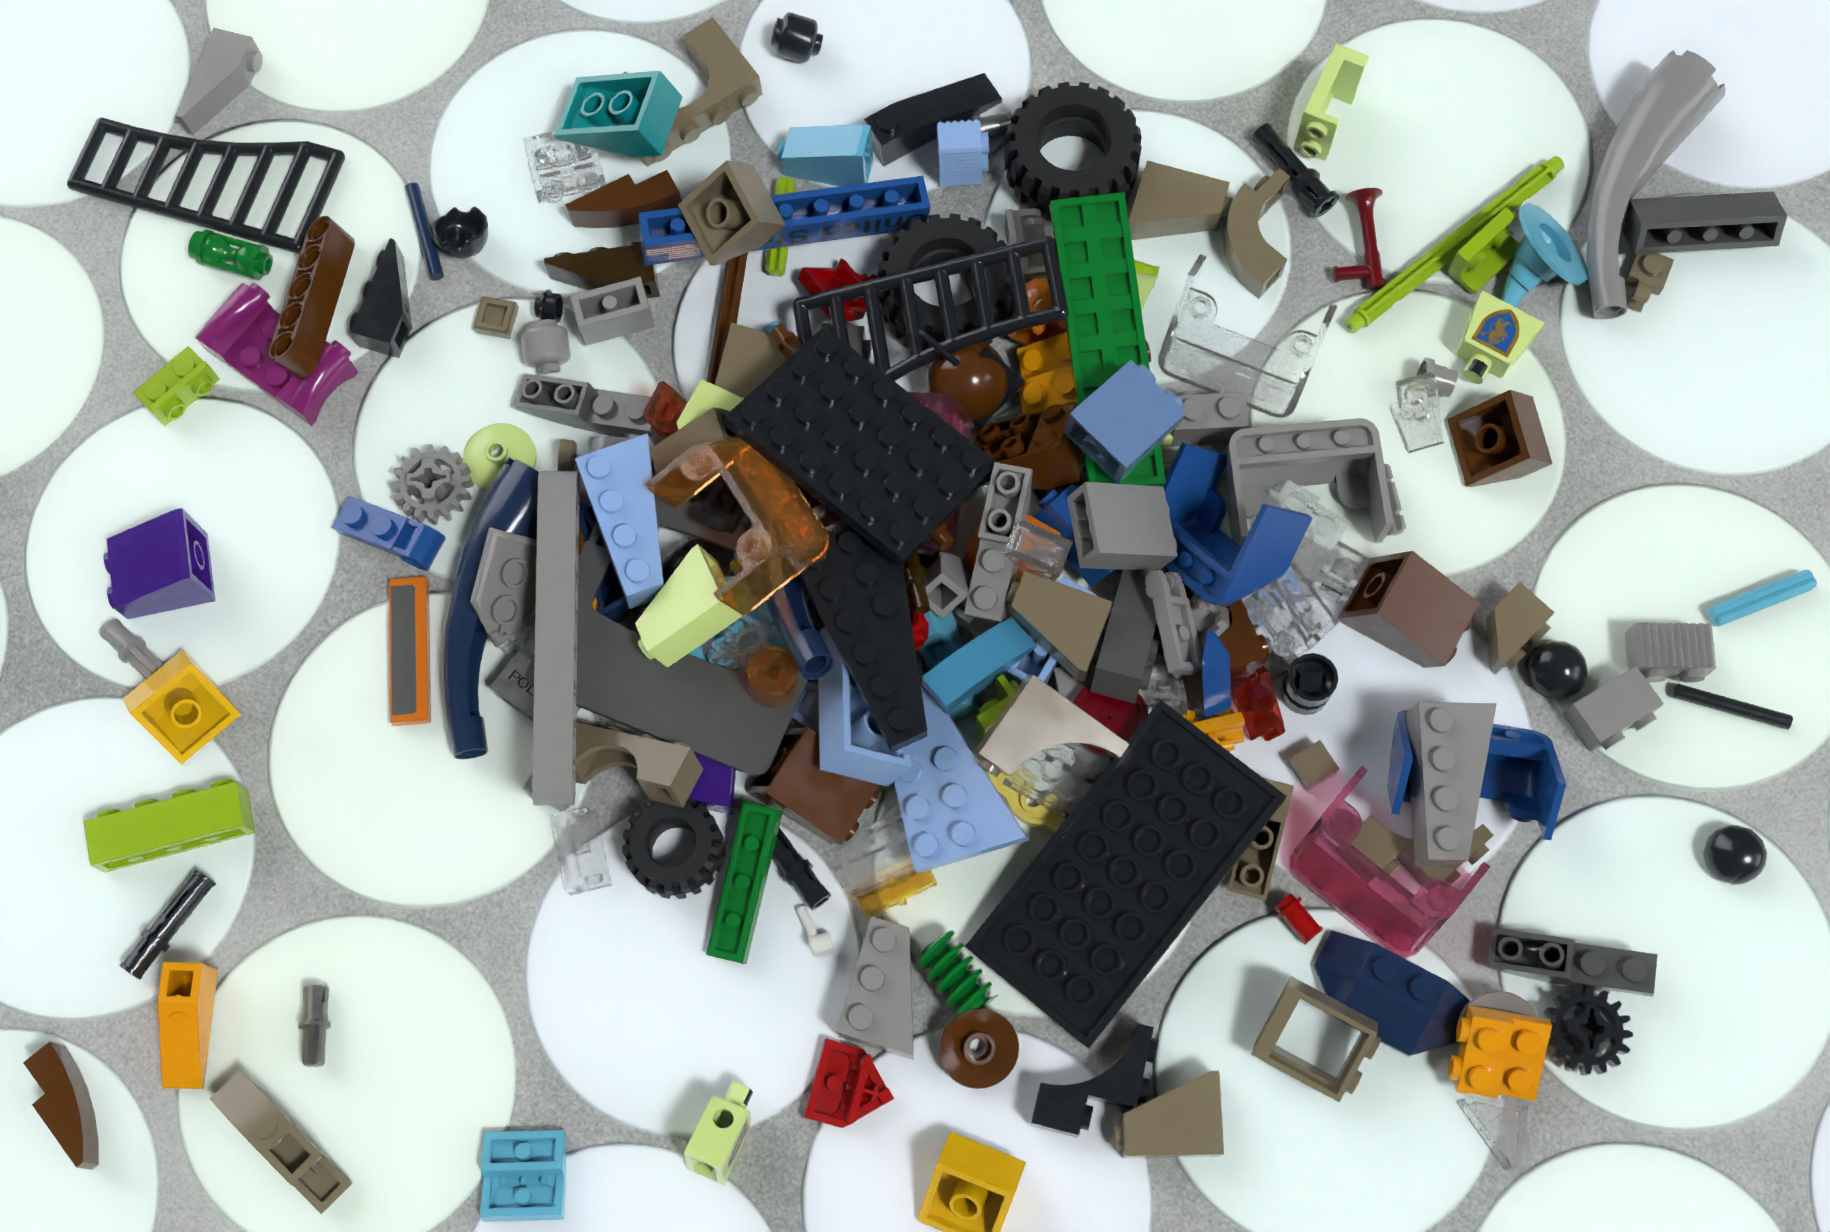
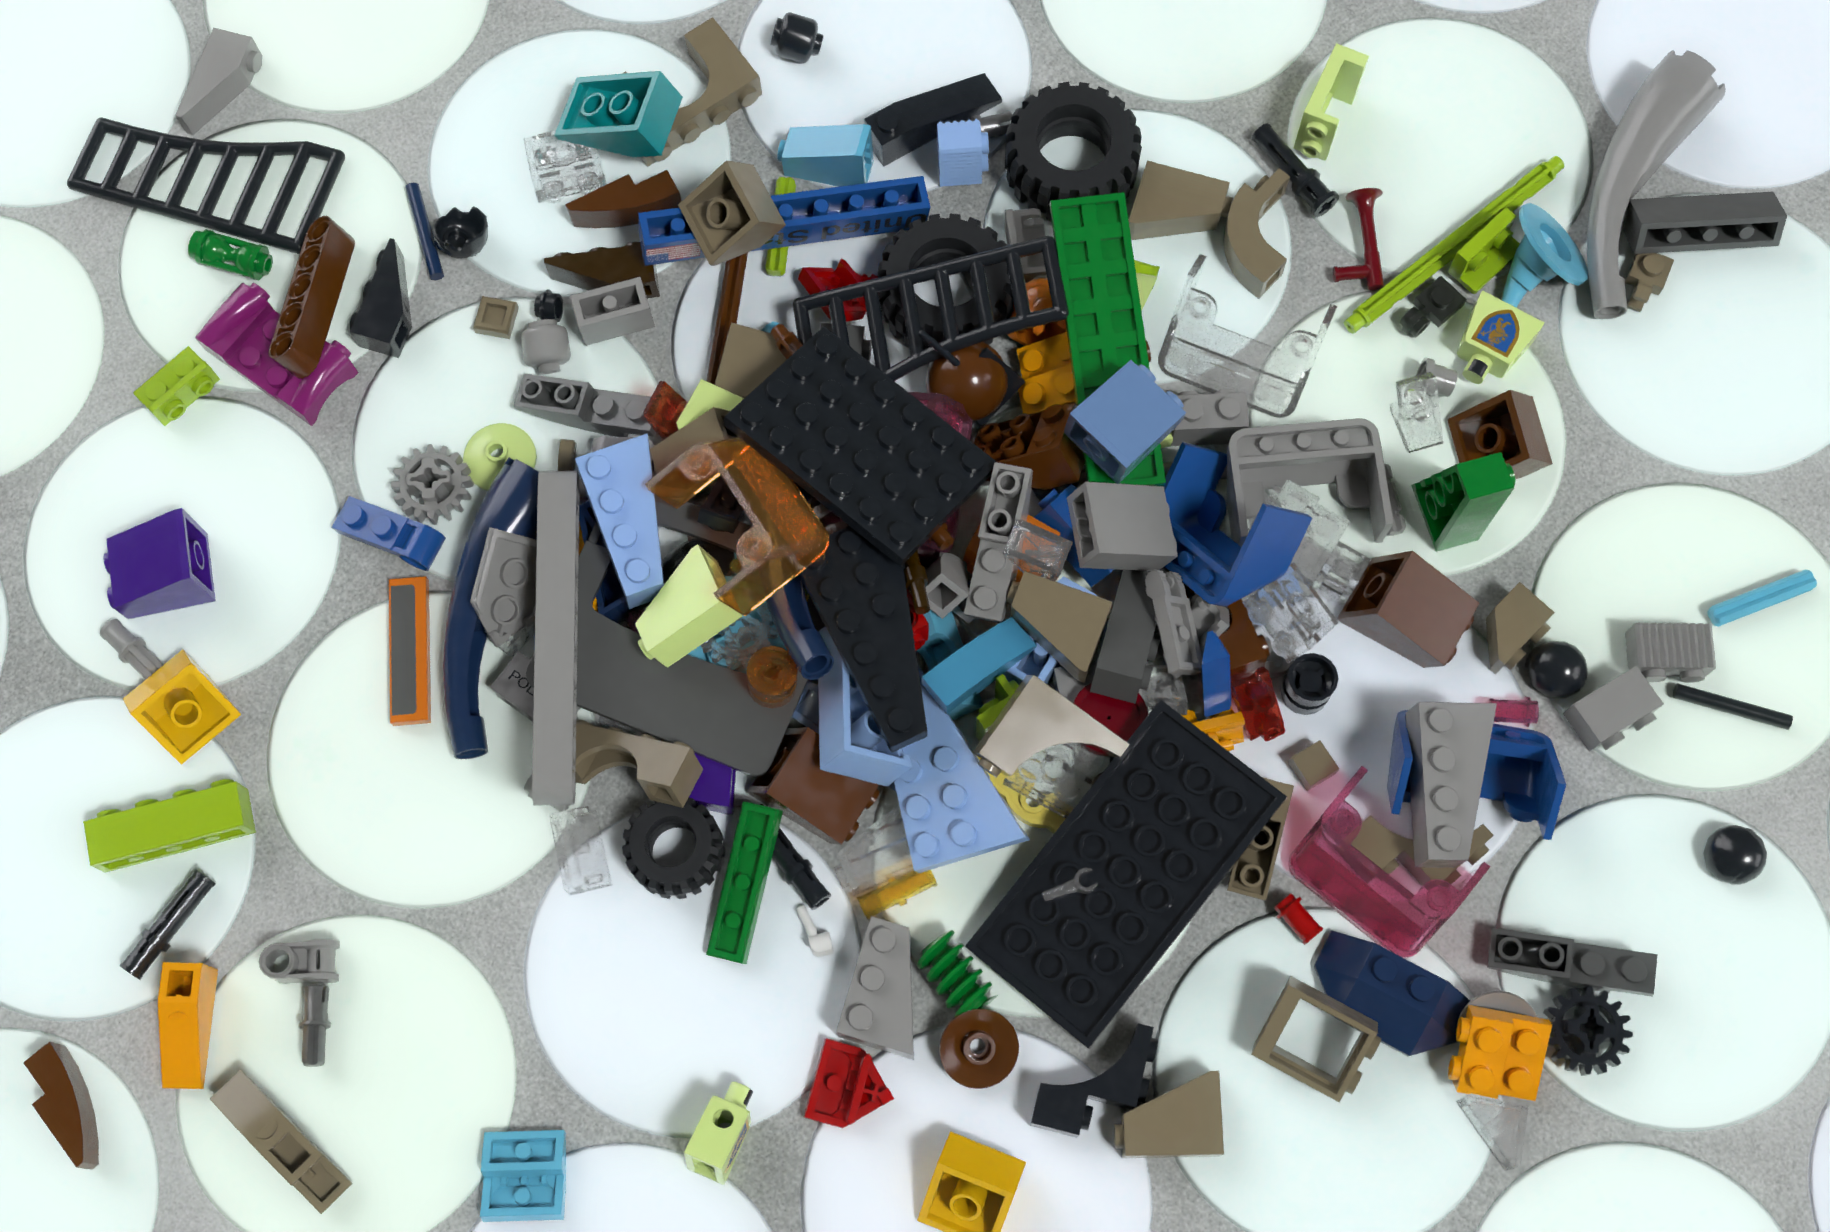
none -> light grey piece [259,939,340,984]
none -> clear hand [1042,868,1098,901]
none -> pearl dark grey plate [1399,276,1467,338]
none -> green wedge [1411,452,1516,552]
none -> clear pink pin [1488,696,1539,727]

